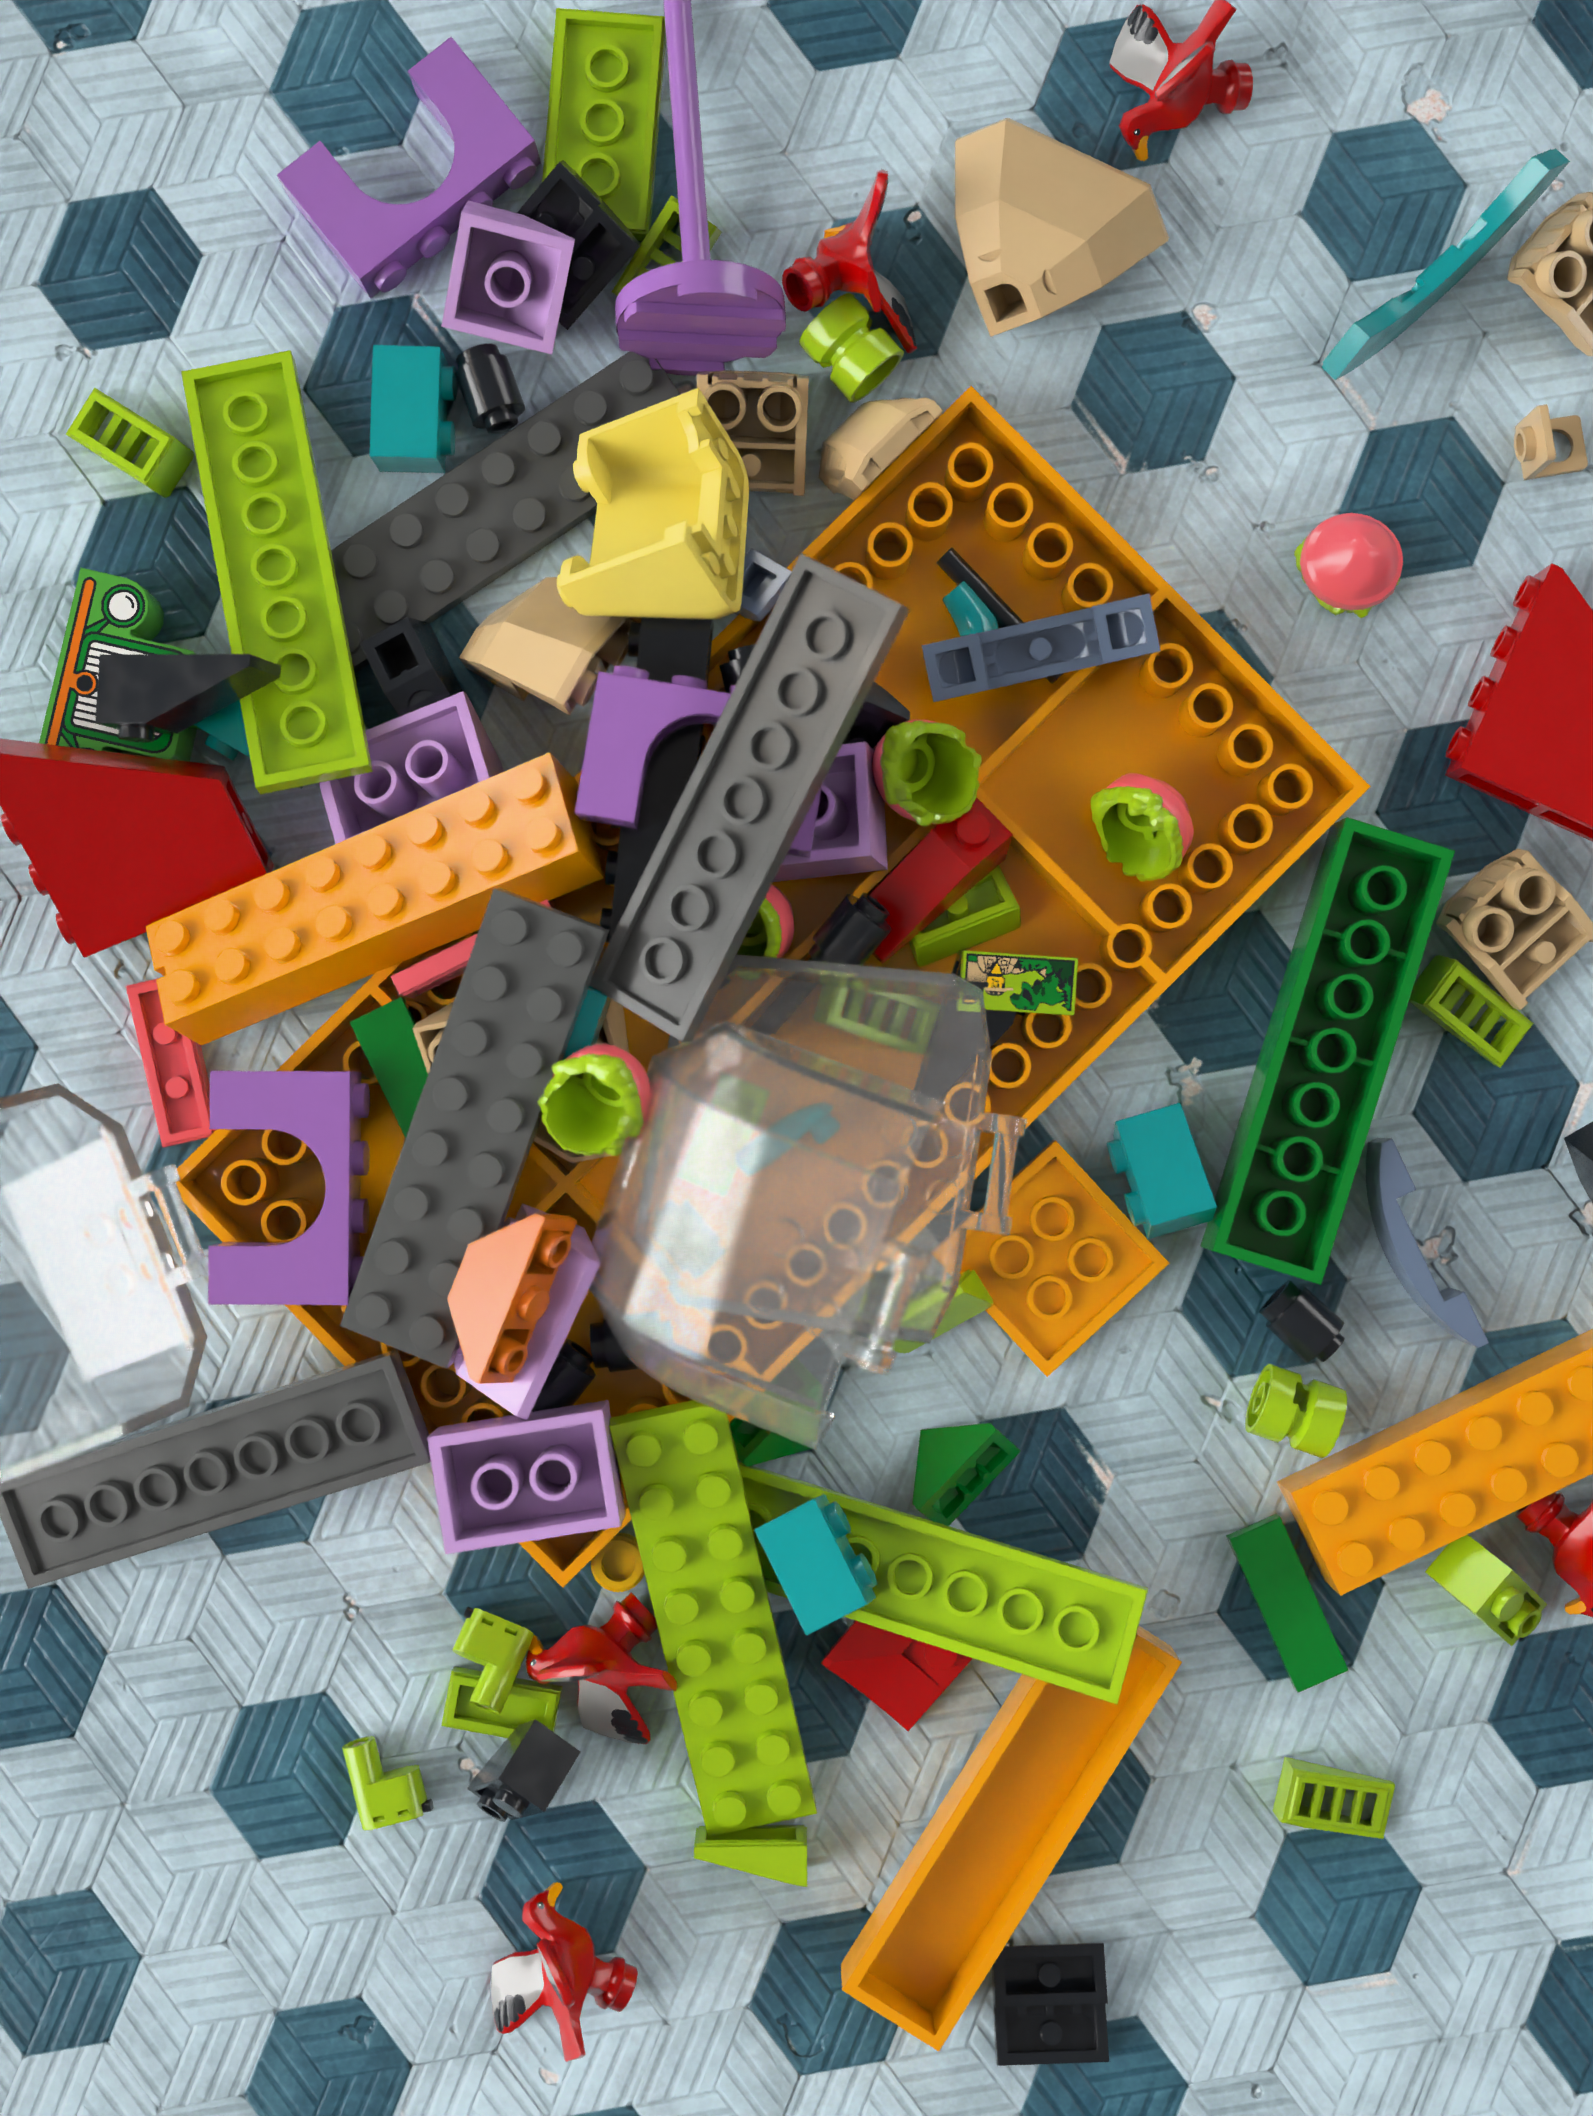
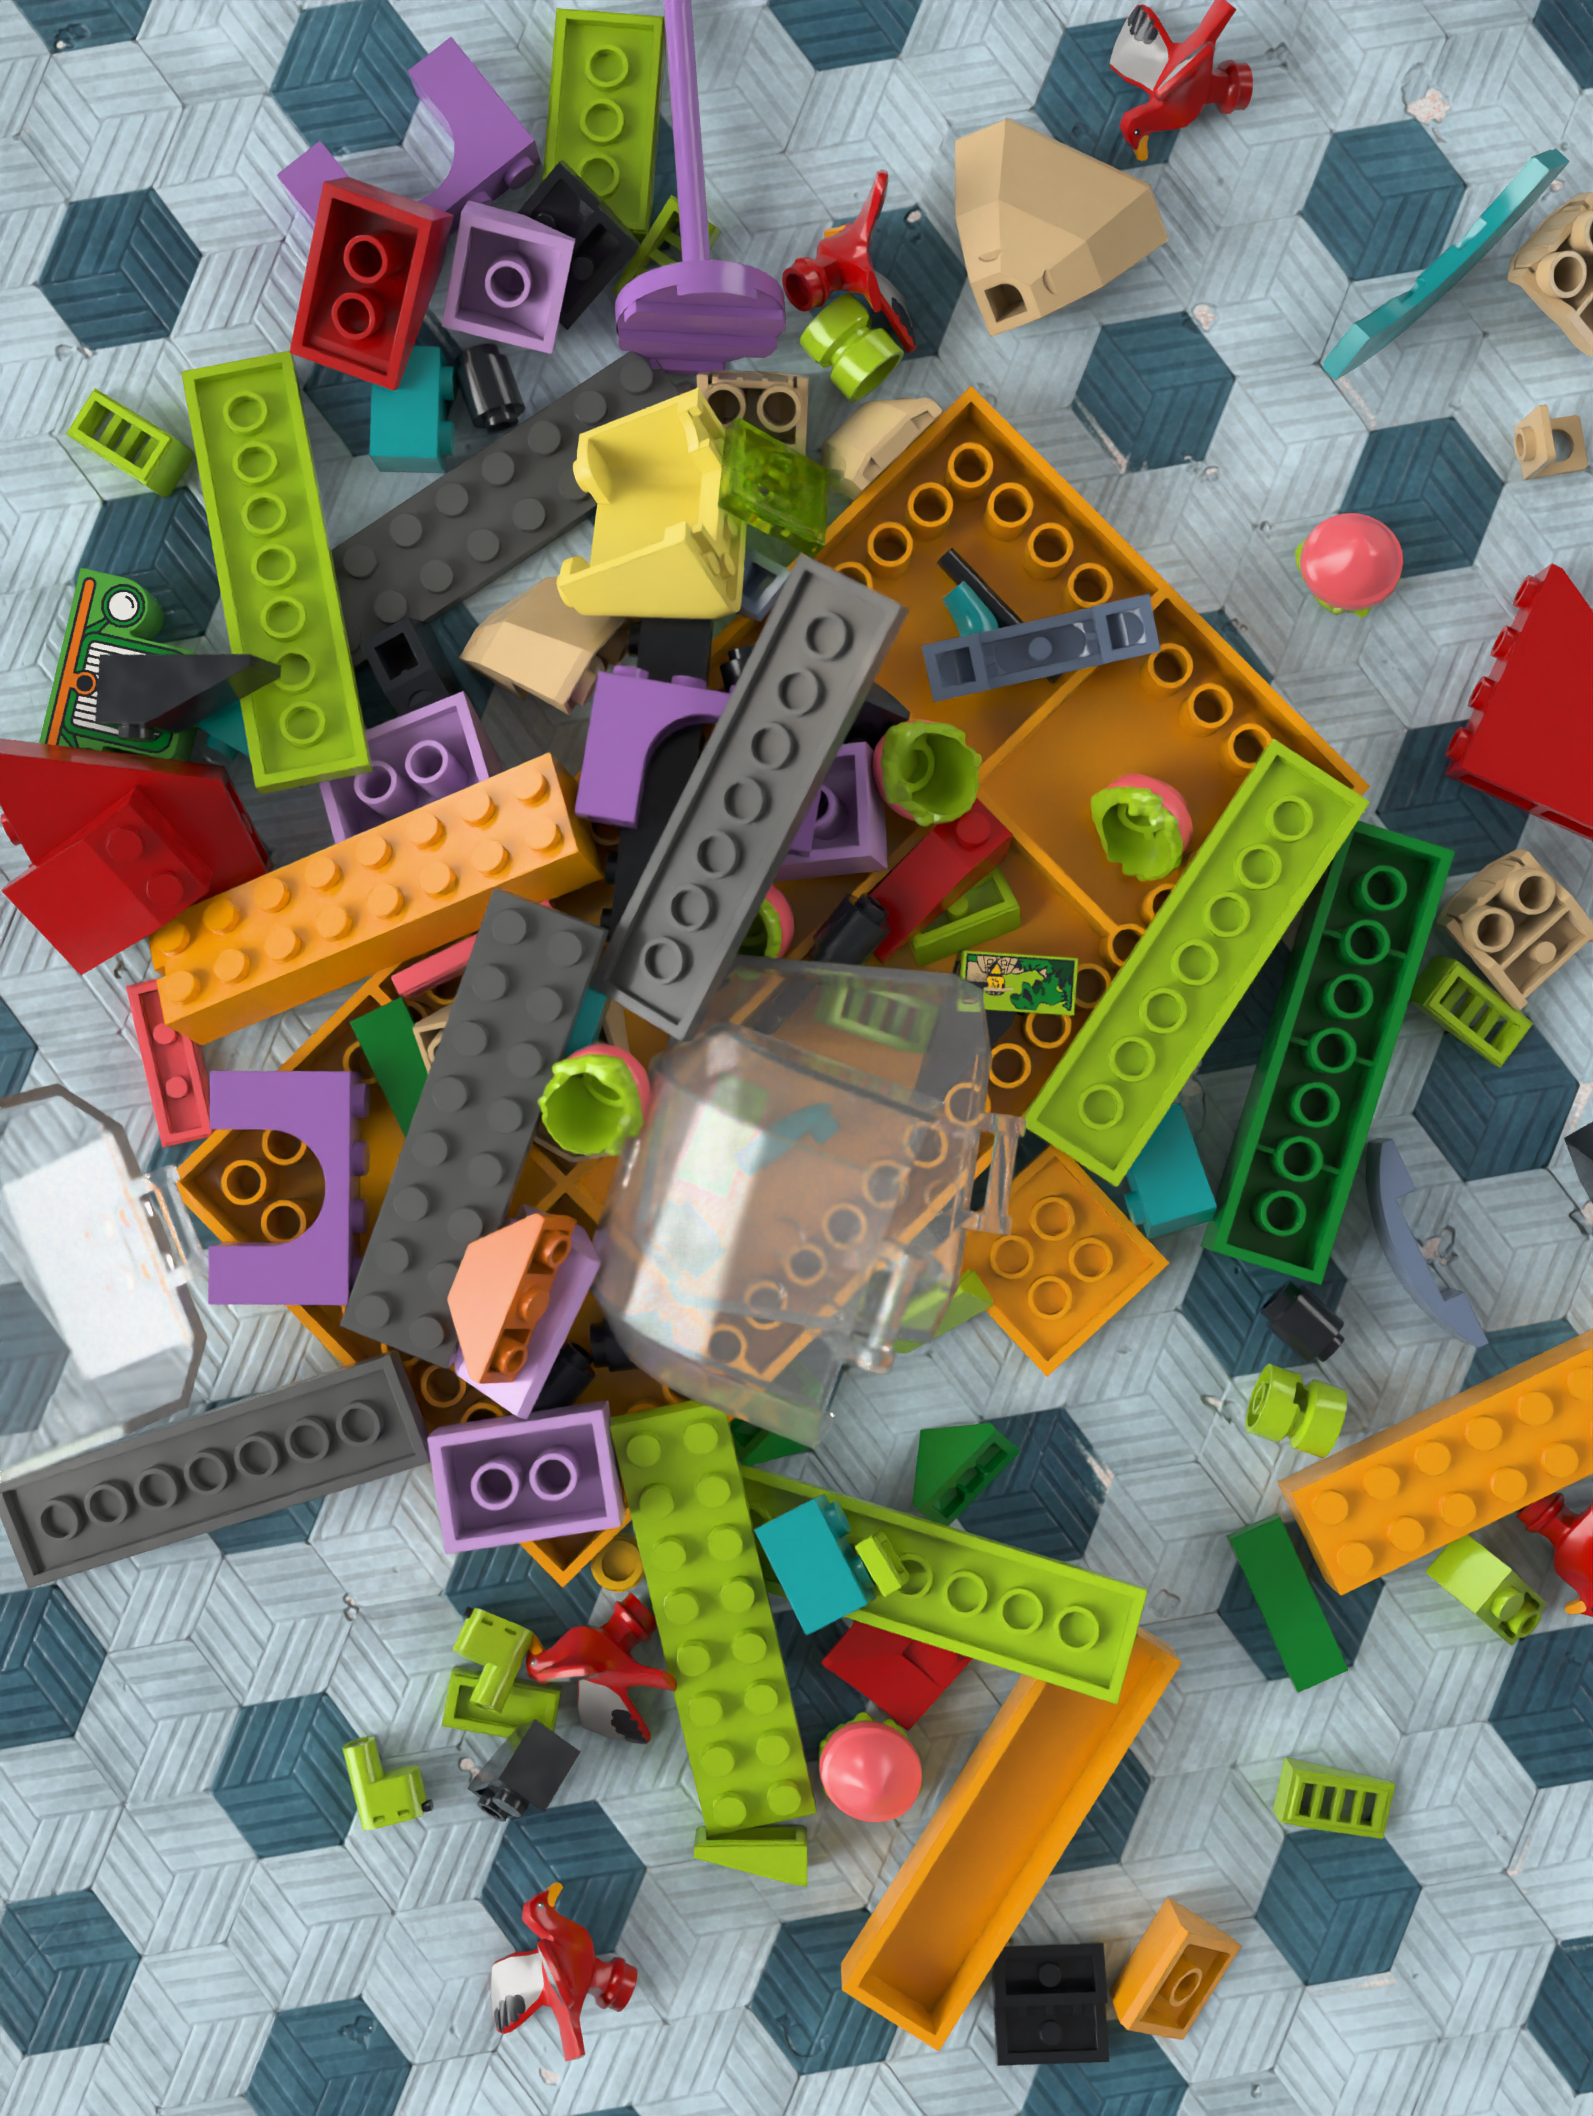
none -> red slope [2,786,213,975]
none -> red slope [289,177,454,391]
none -> clear neon green piece [717,417,829,559]
none -> coral hair [817,1712,923,1822]
none -> lime tile [854,1531,910,1598]
none -> lime plate [1019,739,1370,1187]
none -> light orange slope [1109,1897,1242,2040]

